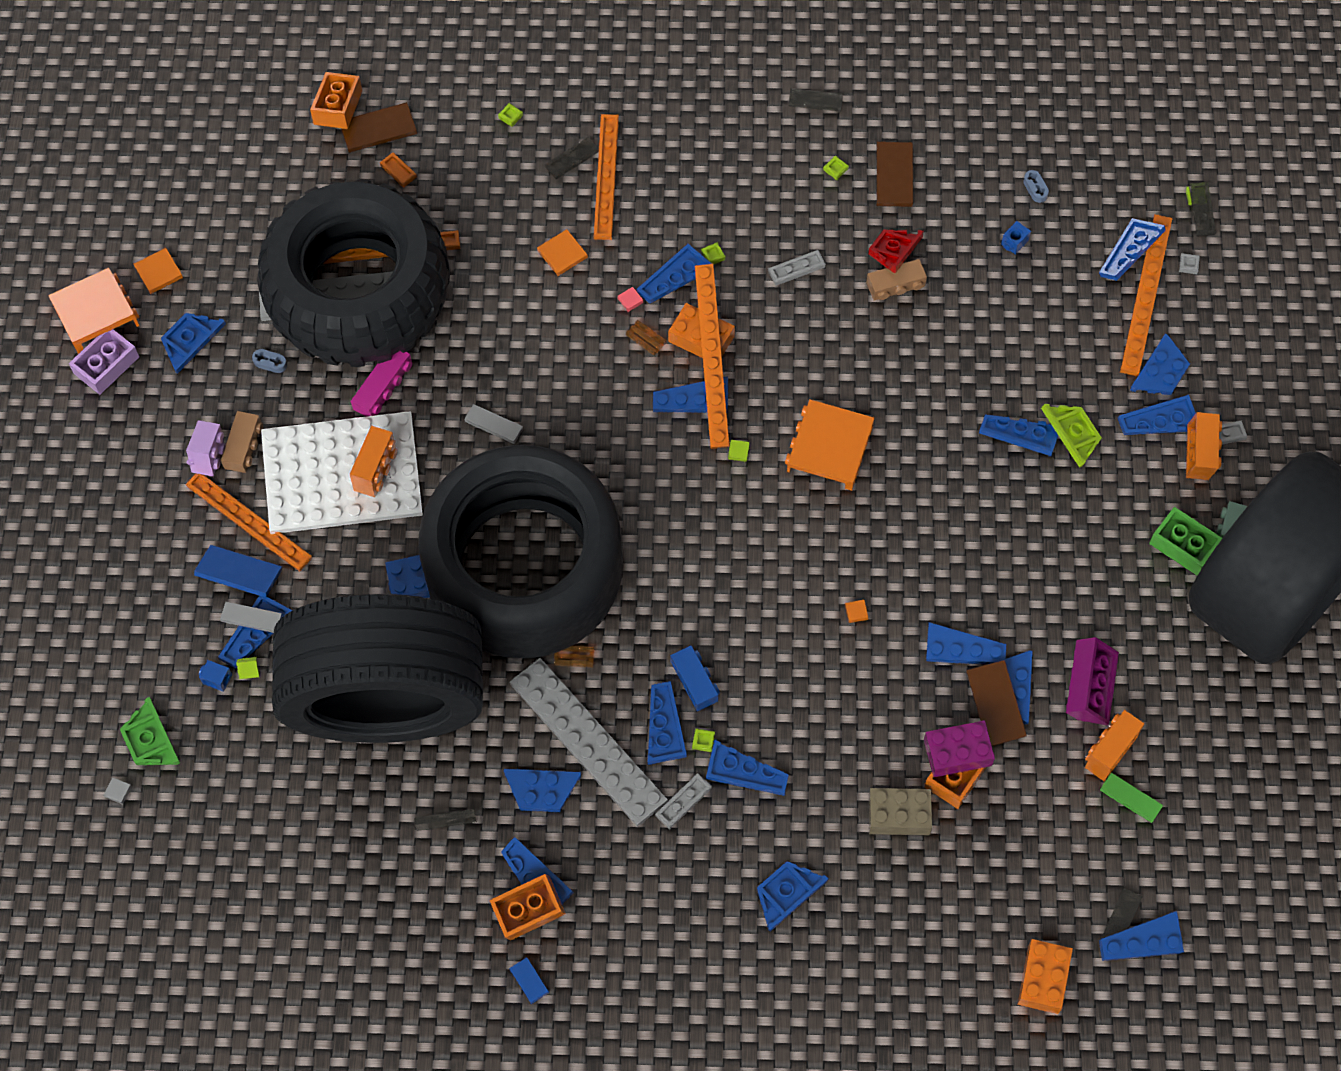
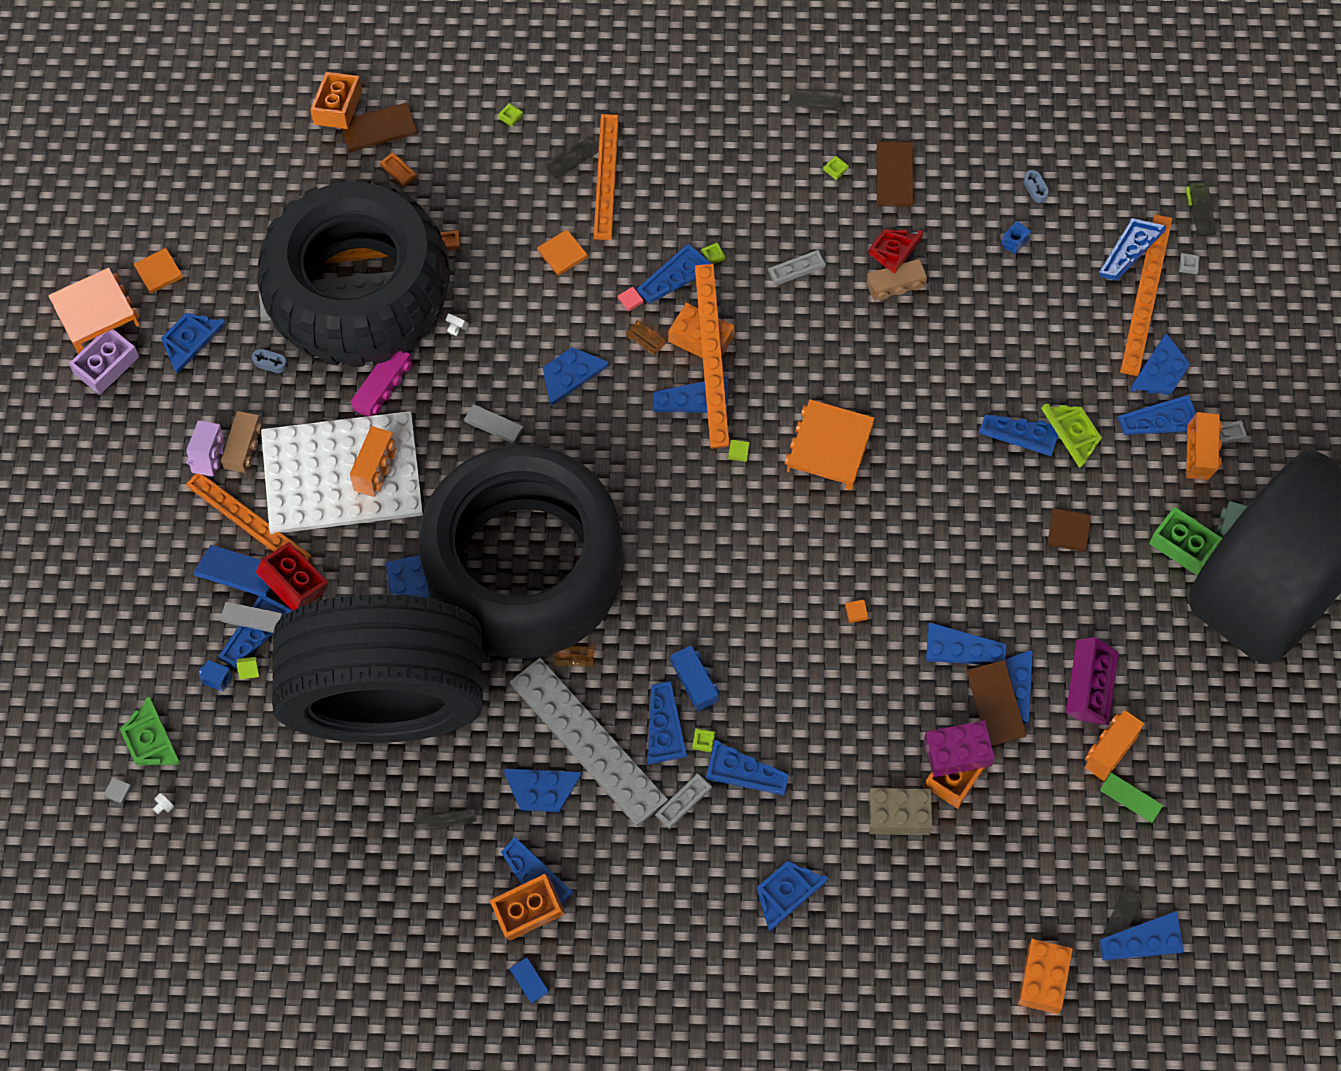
none -> white tile [153,793,174,814]
none -> red brick [256,542,328,611]
none -> white tile [446,313,469,336]
none -> blue wing [543,347,608,406]
none -> reddish brown tile [1047,508,1091,552]

